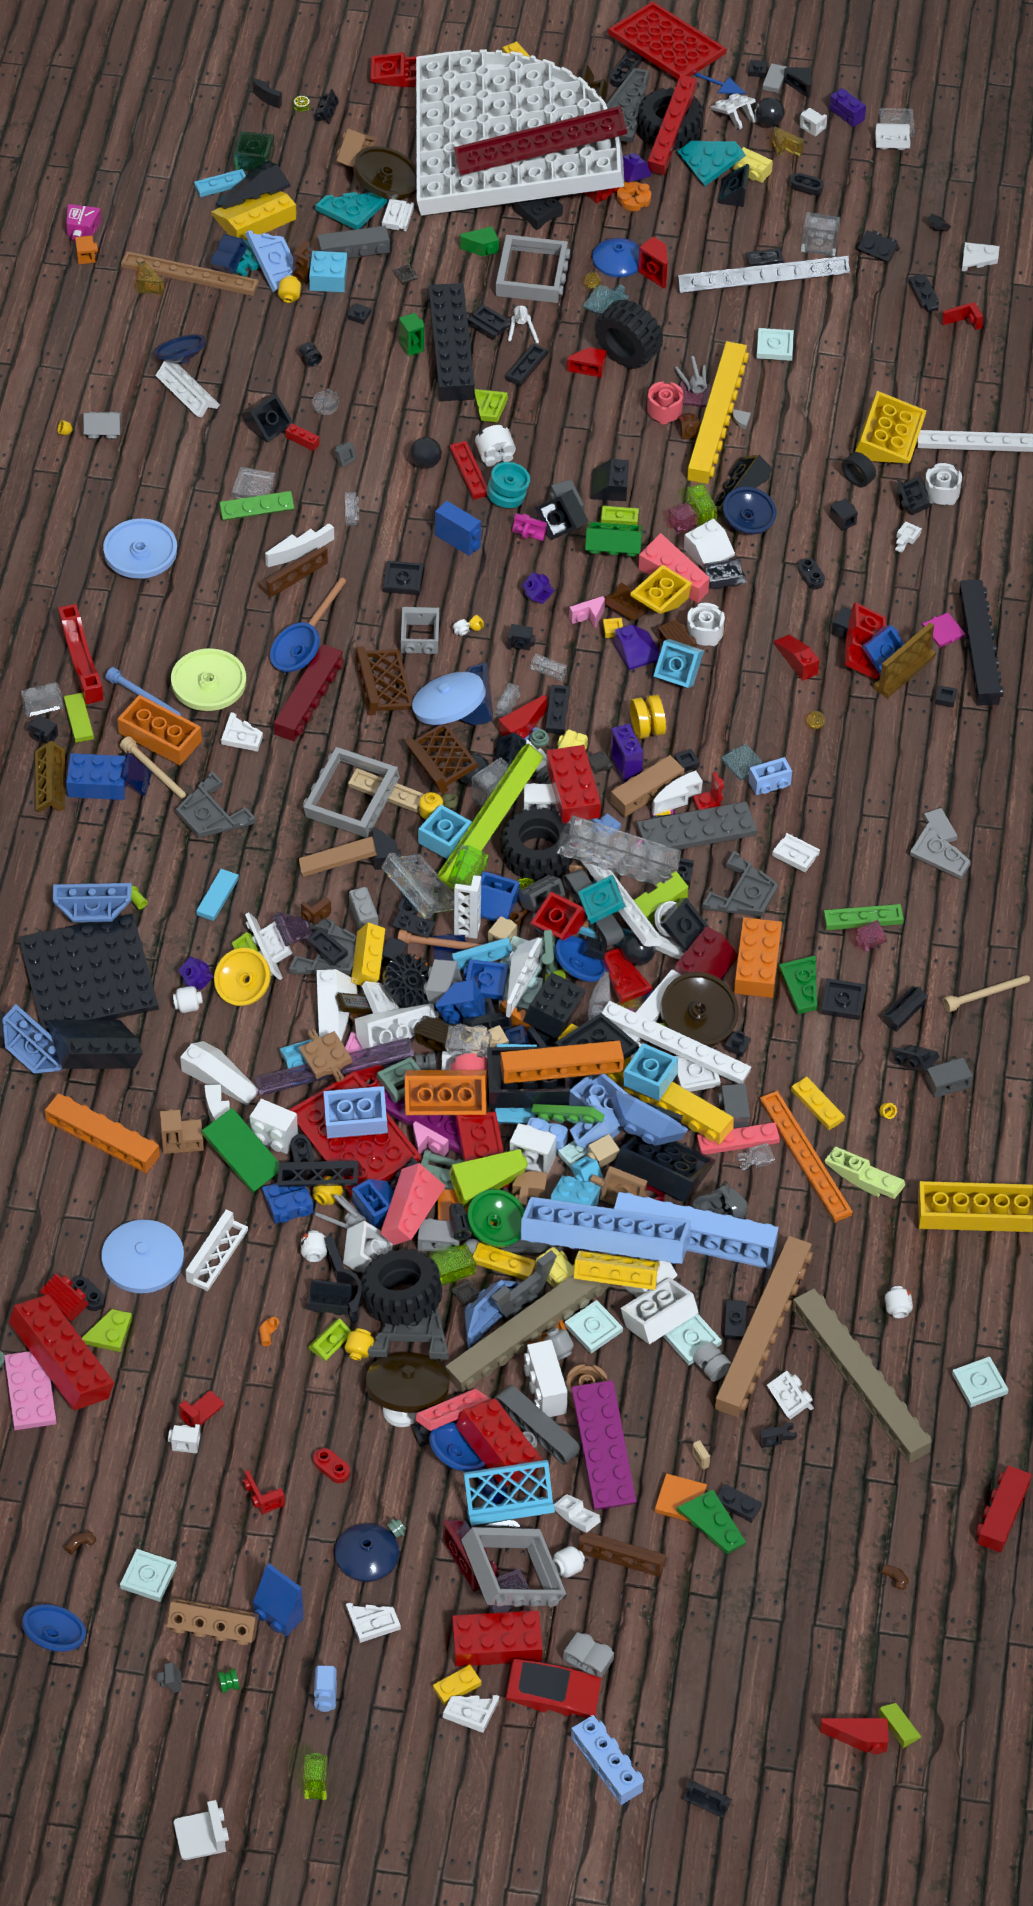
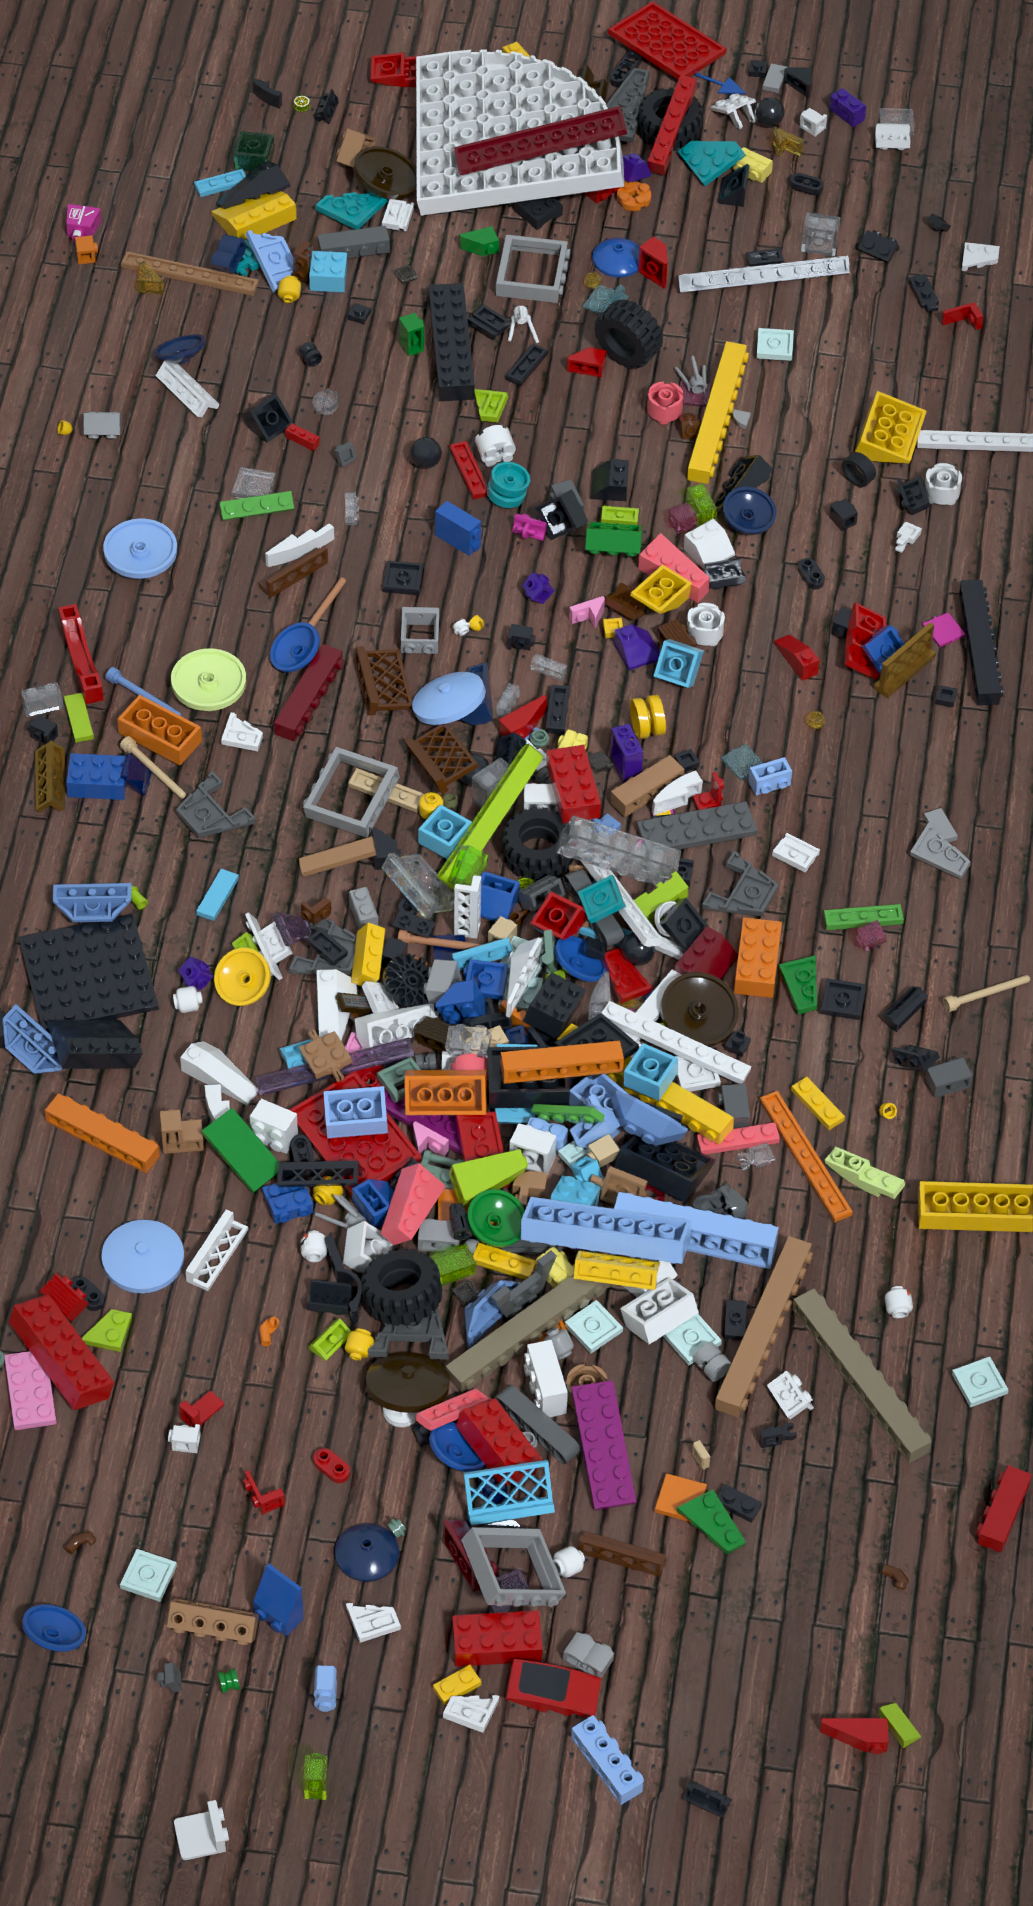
white slope [554,1494,601,1533] -> none

